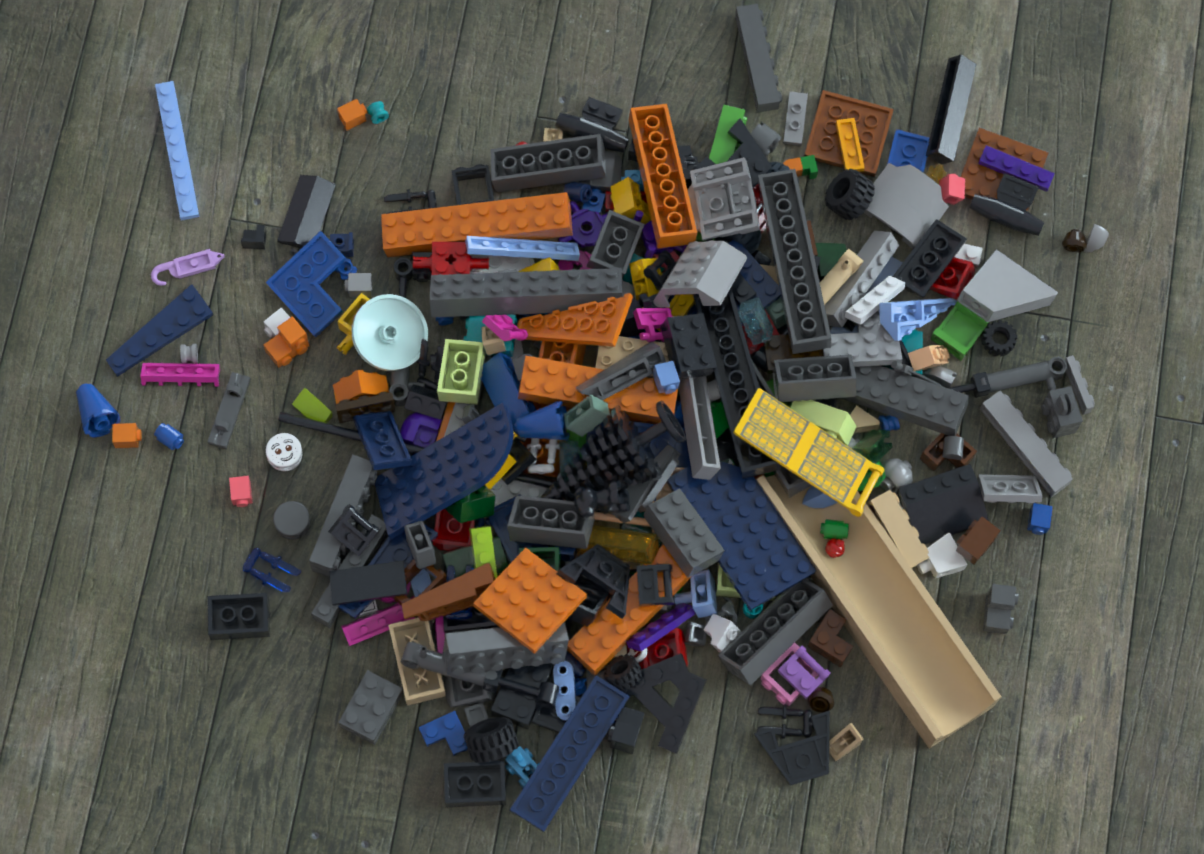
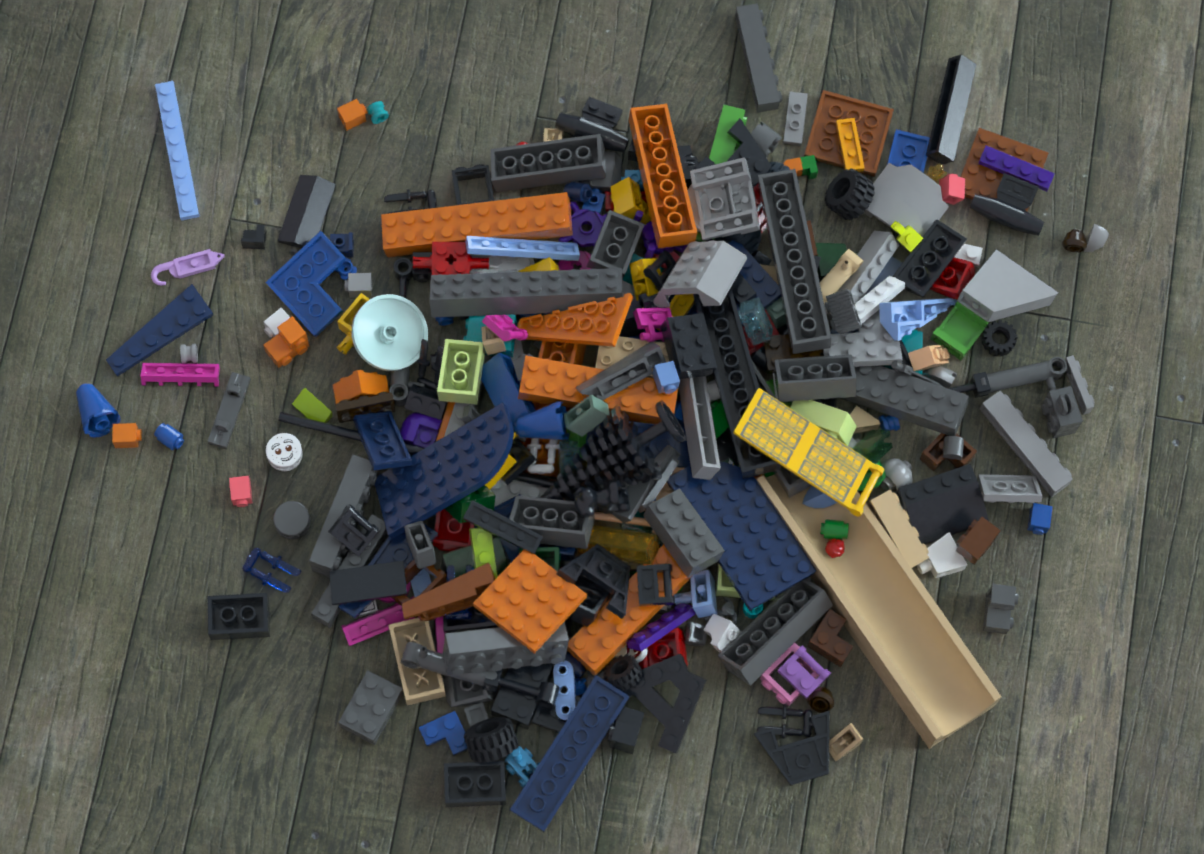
none -> black plate [463,500,543,554]
none -> dark grey brick [825,289,862,335]
none -> neon yellow plate [890,221,923,252]

